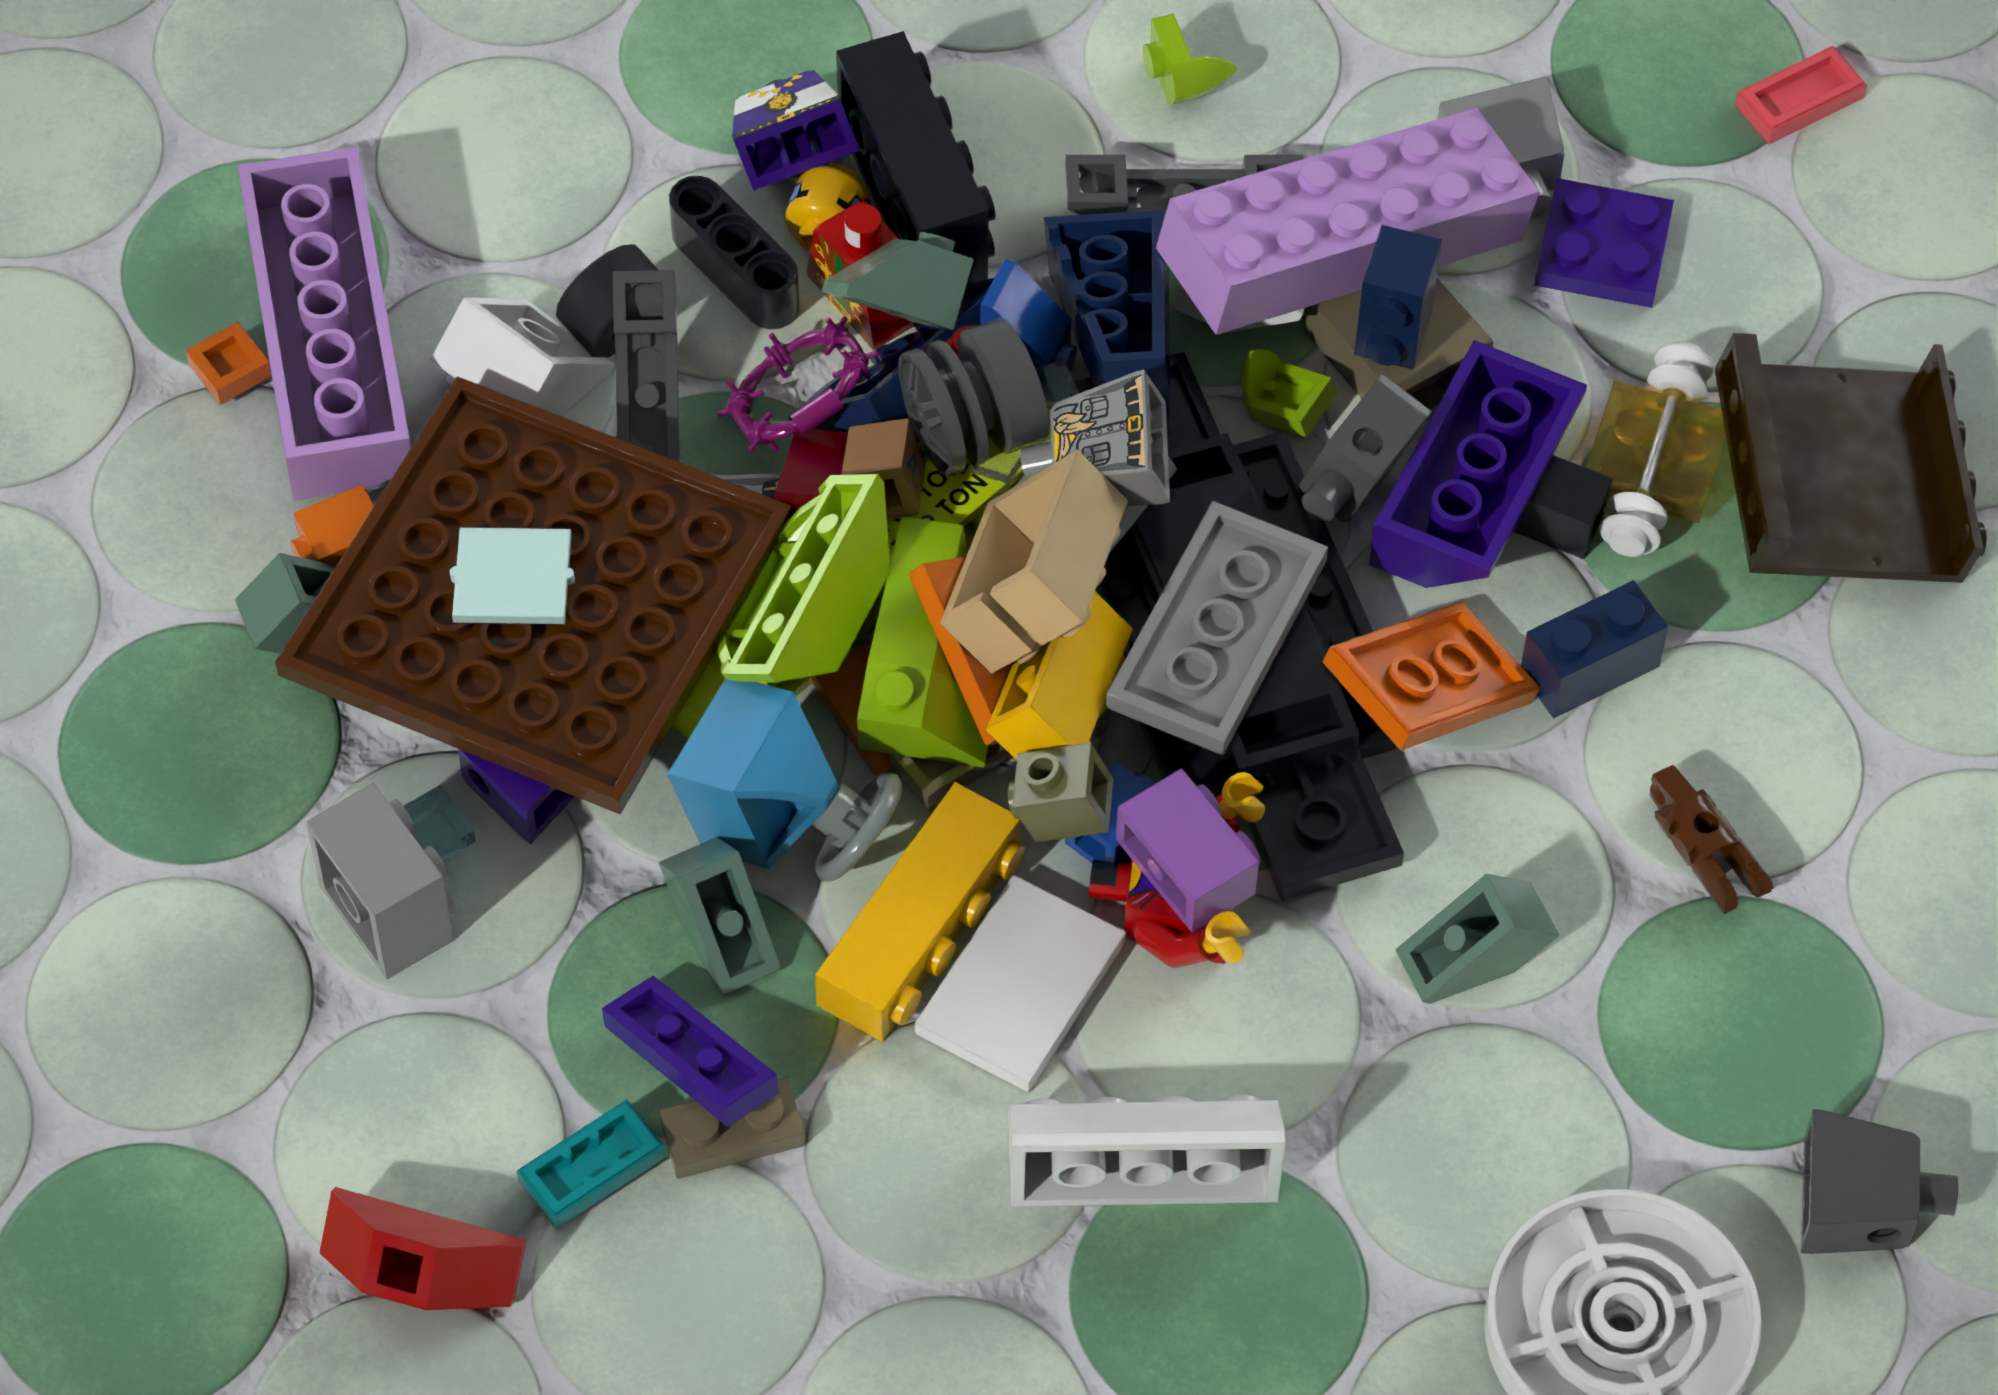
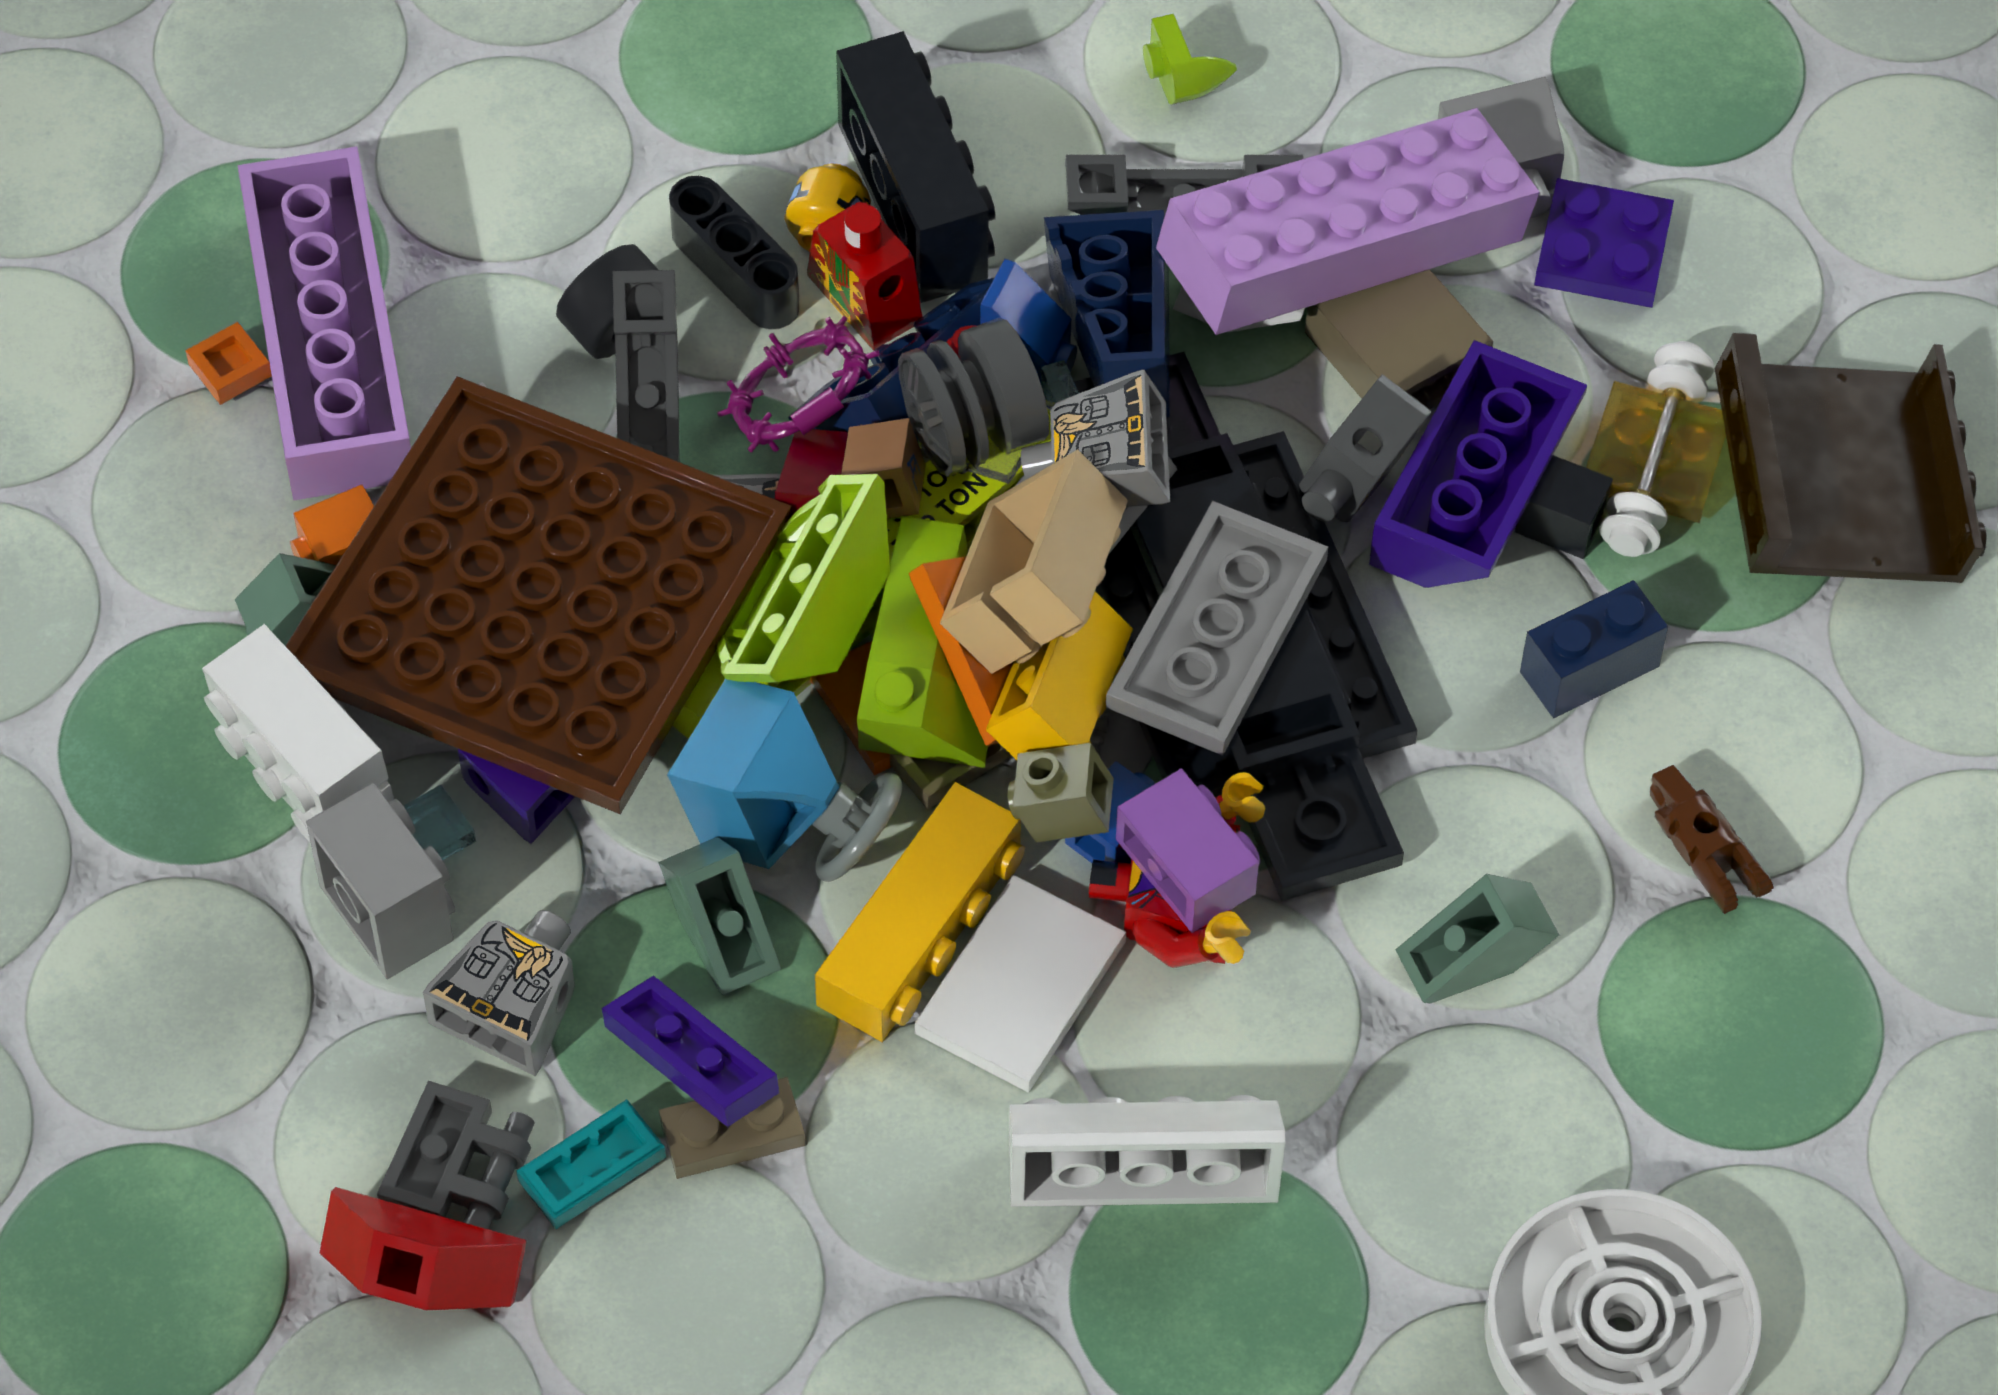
white slope [430,298,615,416] -> none
light aqua piece [450,528,575,624] -> none
dark purple torso [732,70,860,191] -> none
sand green slope [821,232,974,330] -> none
lime plate [1241,348,1338,438] -> none
orange tile [1322,602,1540,751] -> none
dark blue brick [1354,225,1442,370] -> none
coral tile [1735,46,1867,145] -> none
dark grey torso [1801,1109,1958,1254] -> none
none -> white piece [202,624,394,842]
none -> dark grey plate [377,1080,535,1229]
none -> light grey torso [423,910,575,1076]

